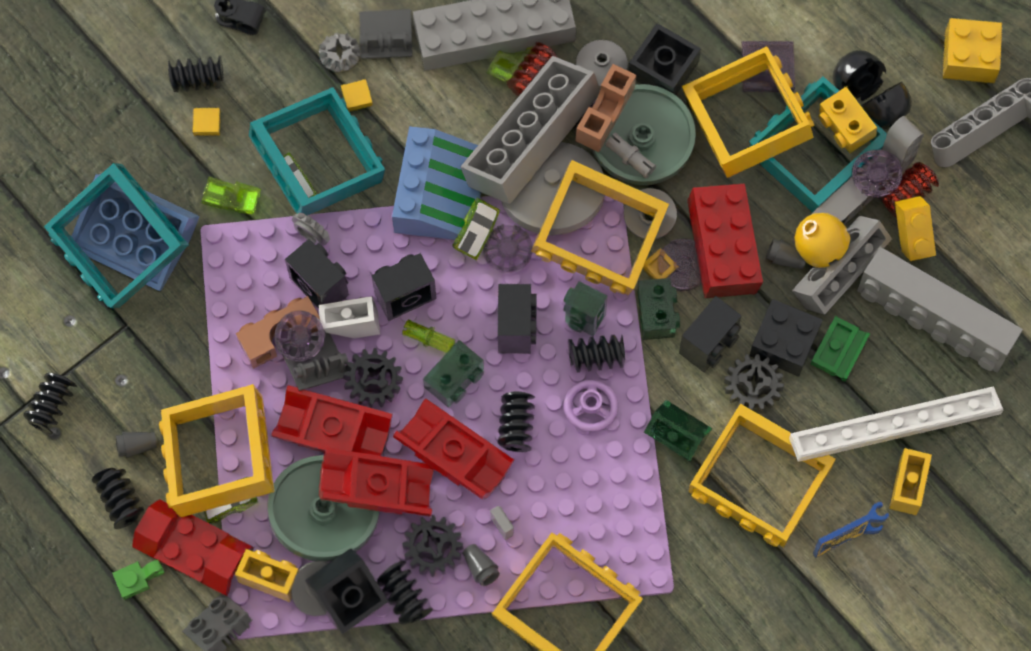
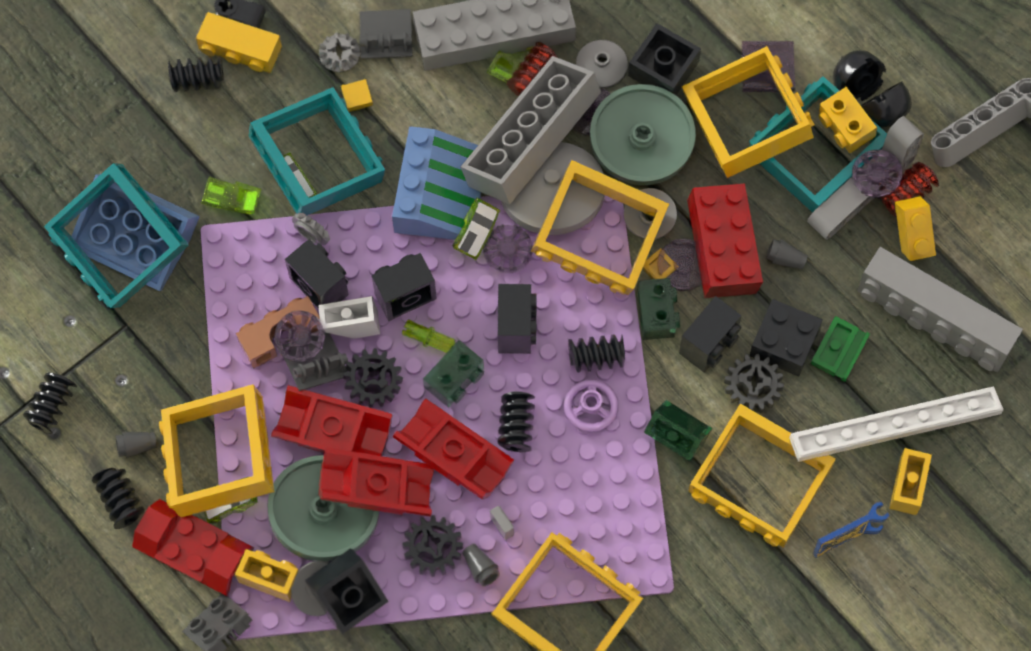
bright green plate [112,559,165,600] -> none
yellow tile [193,108,221,136] -> none
black piece [377,561,433,624] -> none
clear green brick [563,281,608,336] -> none
nougat arch [576,64,636,152] -> none
light grey pin [605,132,656,179] -> none
light grey brick [792,216,892,315] -> none
yellow cylinder [794,213,850,268] -> none
yellow brick [943,18,1002,83] -> none
none -> yellow brick [196,12,282,73]

